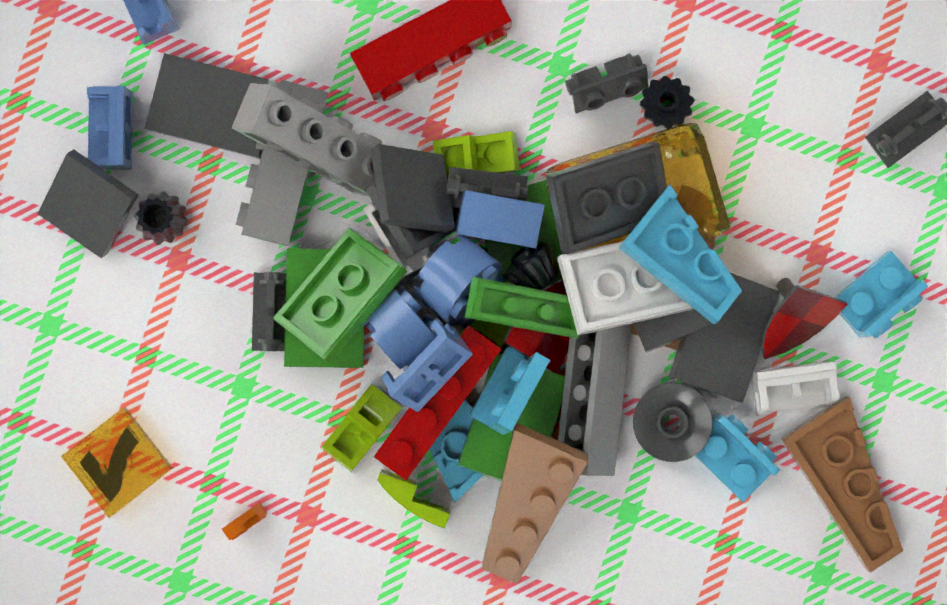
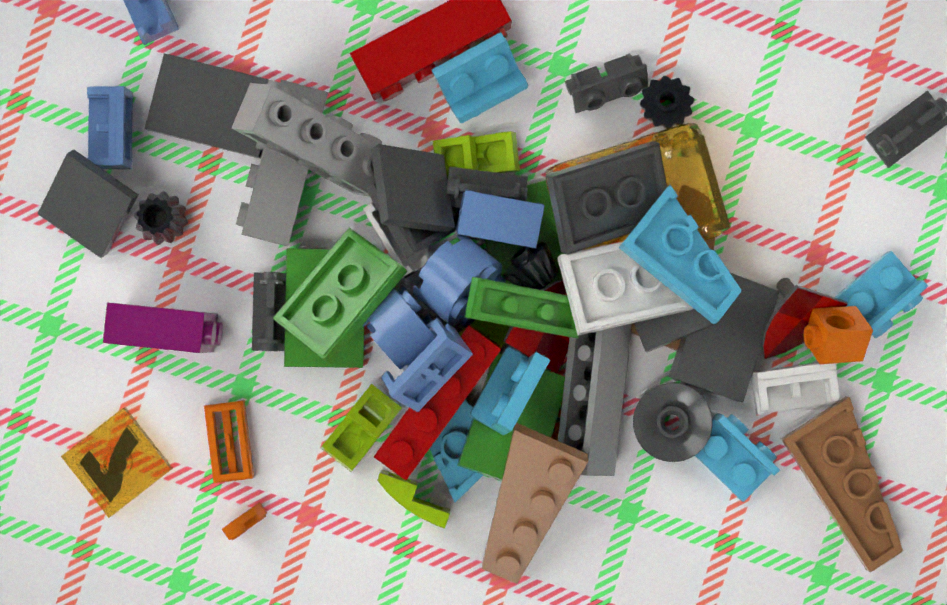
none -> magenta brick [103,302,223,353]
none -> orange tile [204,400,254,483]
none -> medium azure bracket [431,32,528,123]
none -> orange brick [803,306,873,365]

